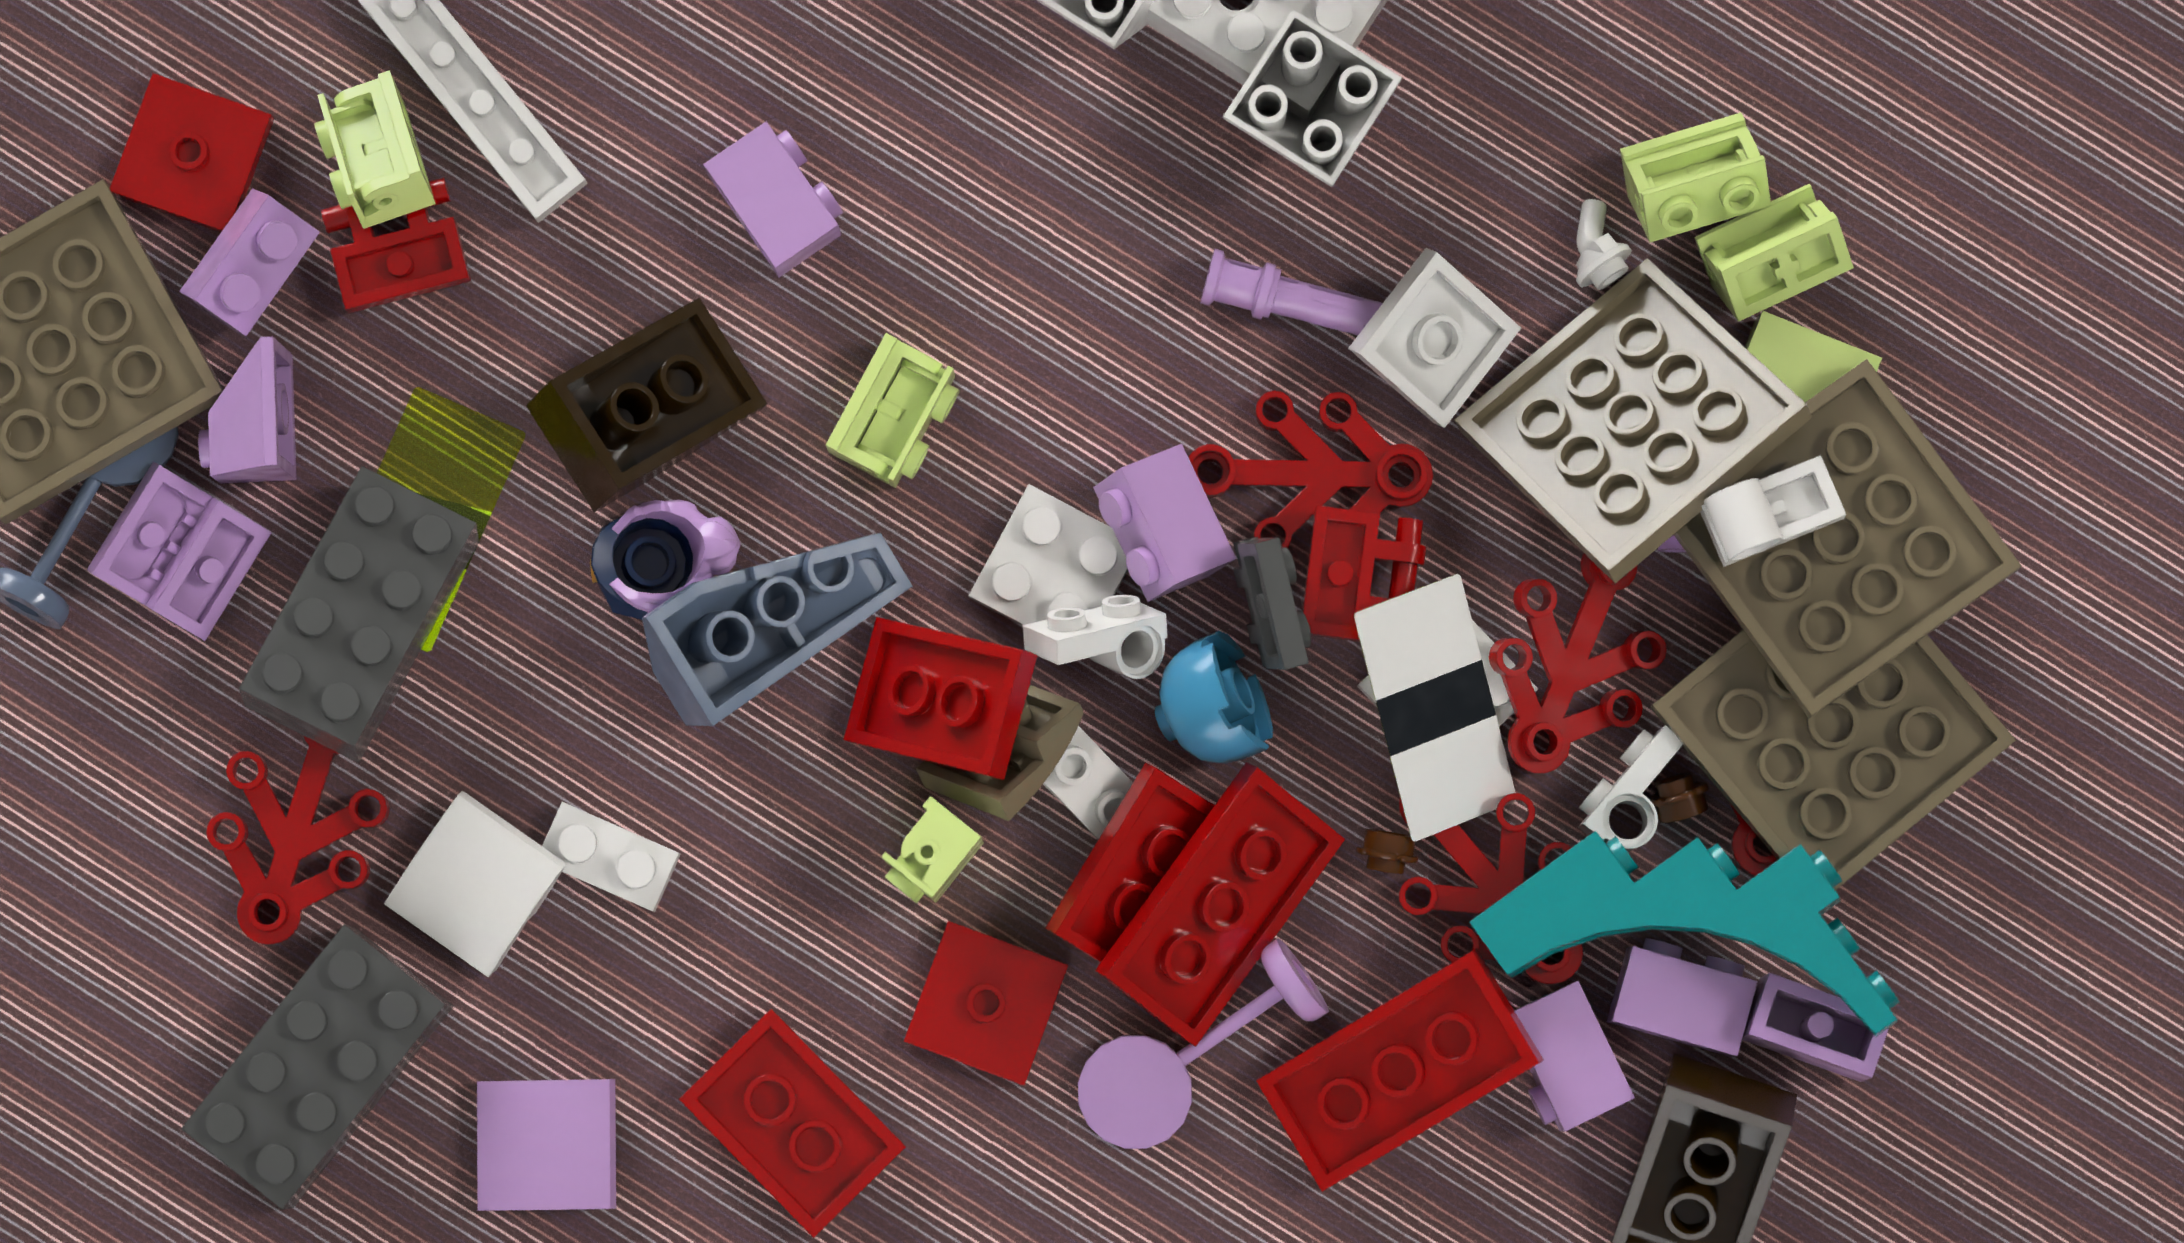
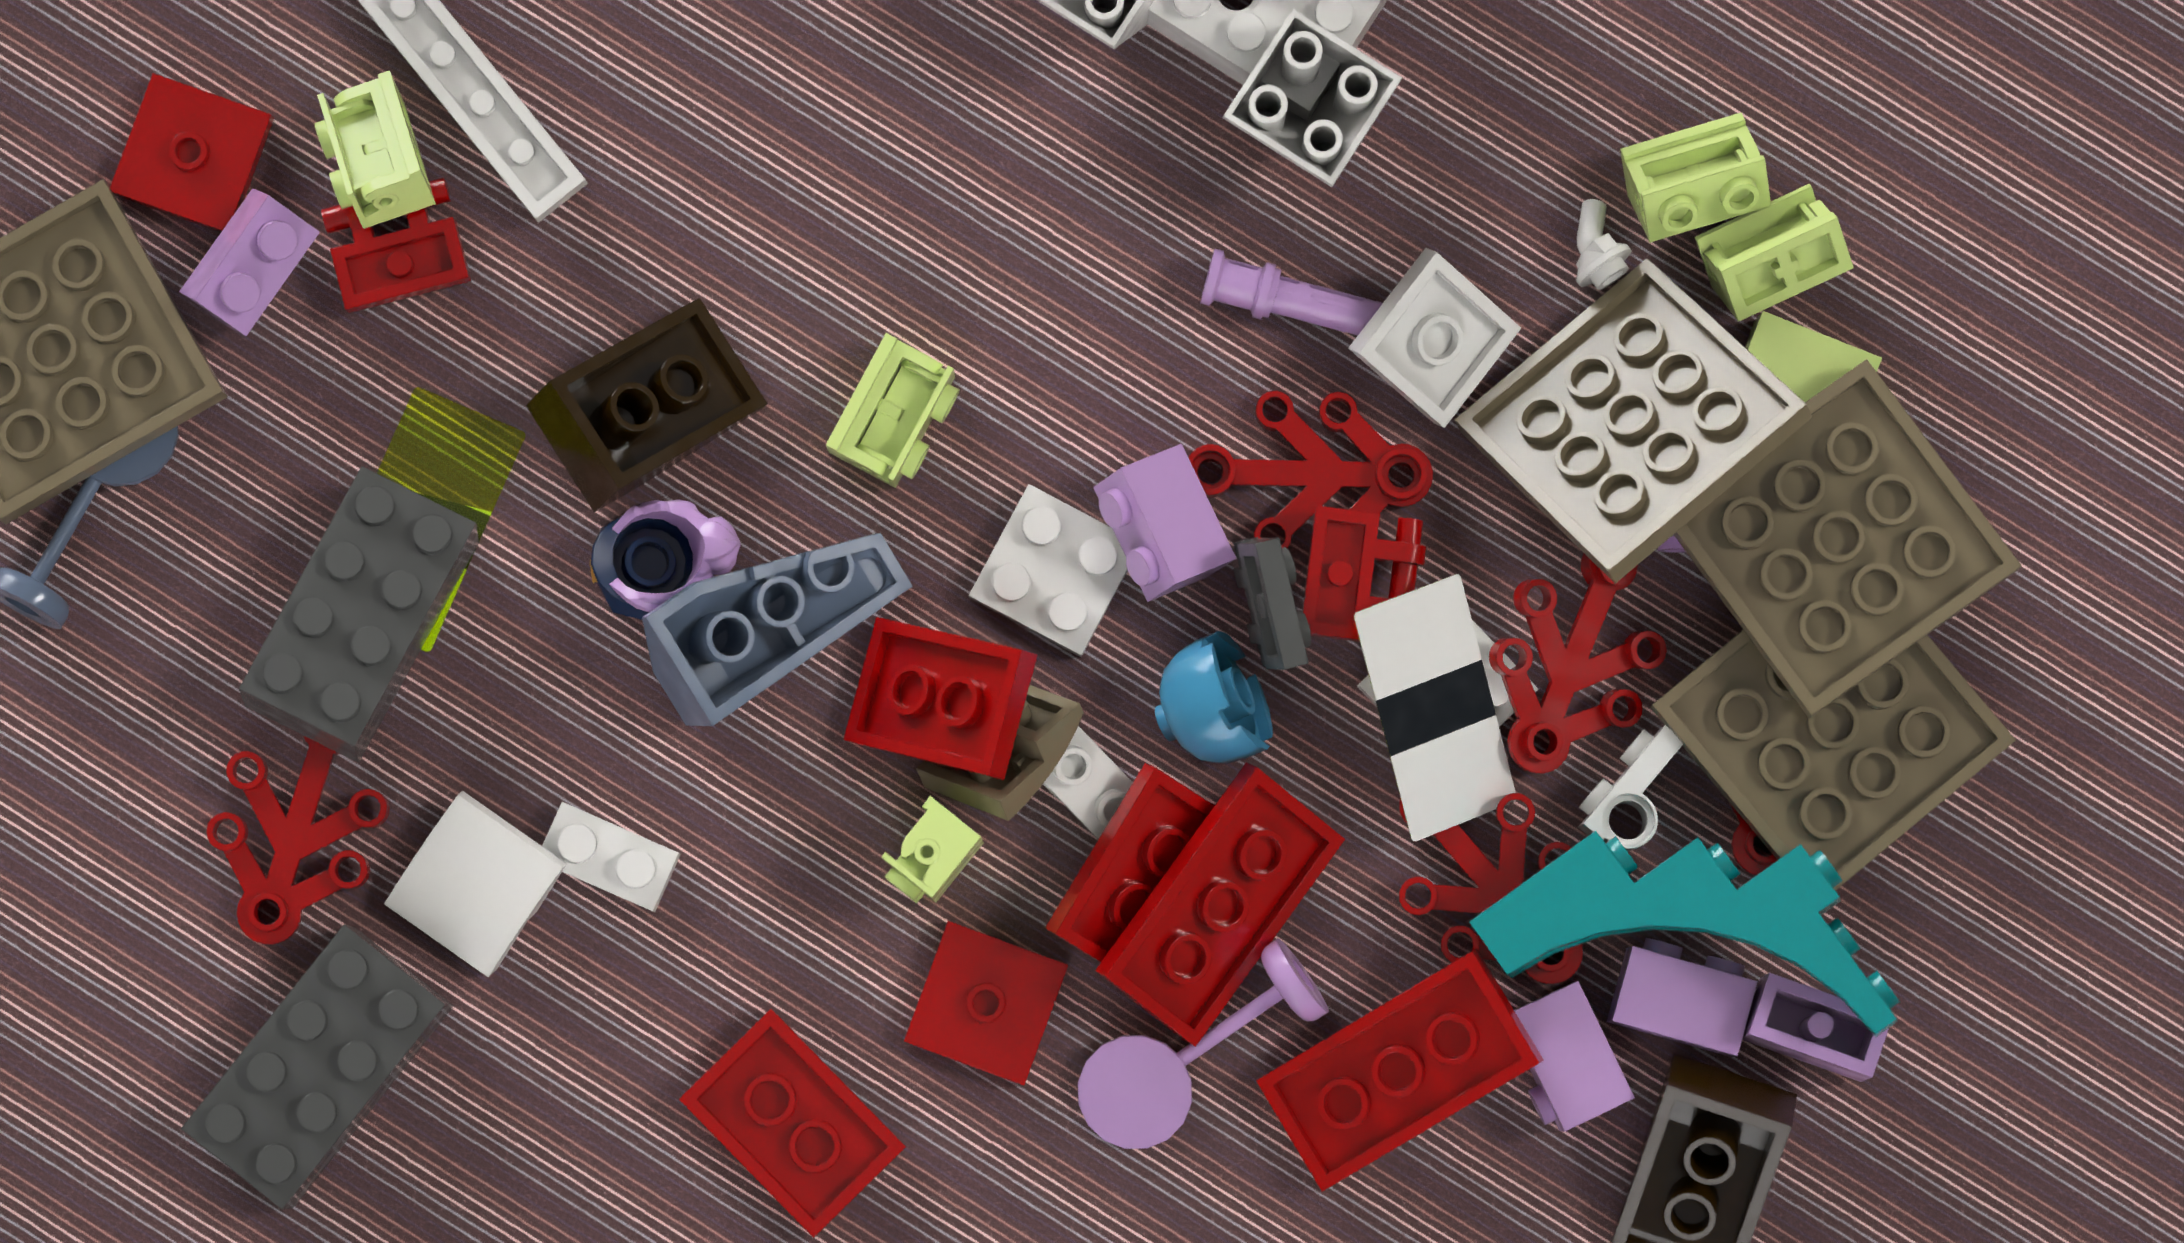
lavender slope [87,462,272,641] -> none
lavender slope [198,336,296,484] -> none
lavender slope [477,1079,616,1211] -> none
lavender brick [703,121,843,277] -> none
white plate [1023,595,1167,679] -> none
reddish brown plate [1356,829,1419,874] -> none
reddish brown plate [1649,772,1709,823] -> none
white plate [1700,455,1846,567] -> none

